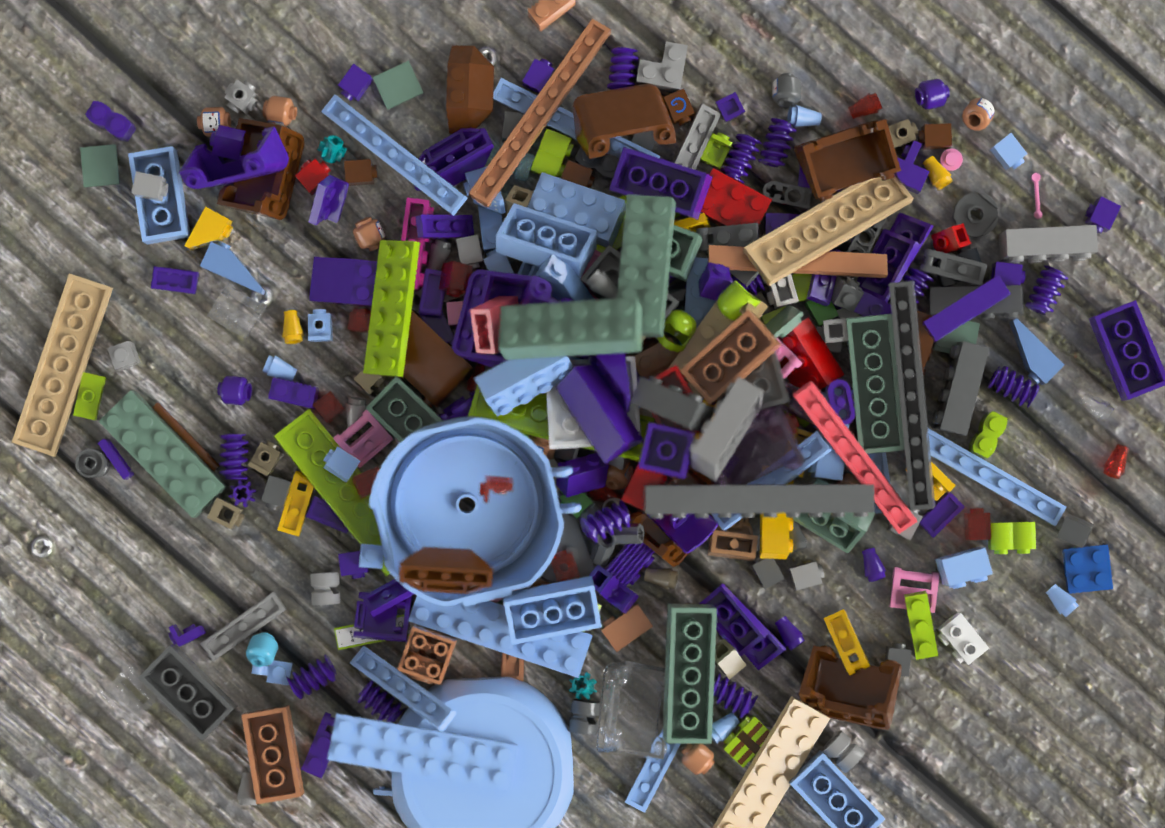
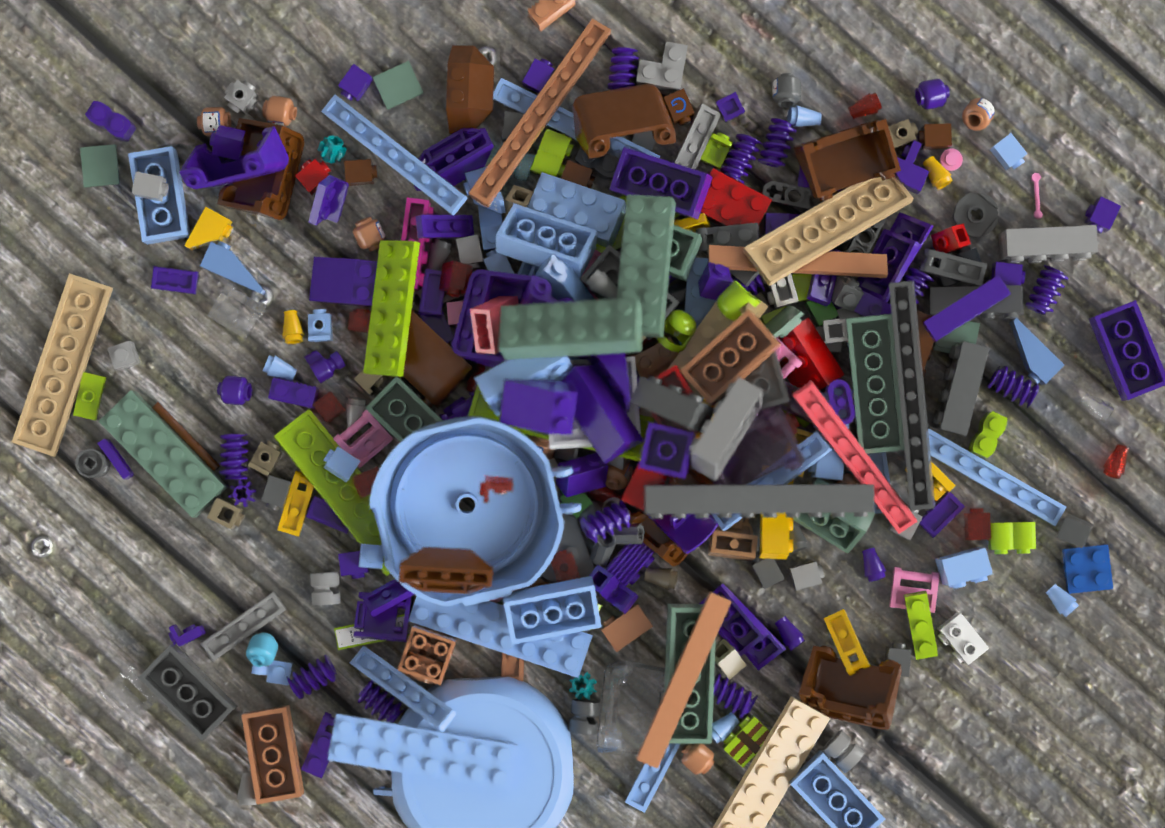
none -> dark purple piece [304,350,346,384]
none -> dark purple slope [499,379,577,435]
none -> nougat tile [636,592,732,769]

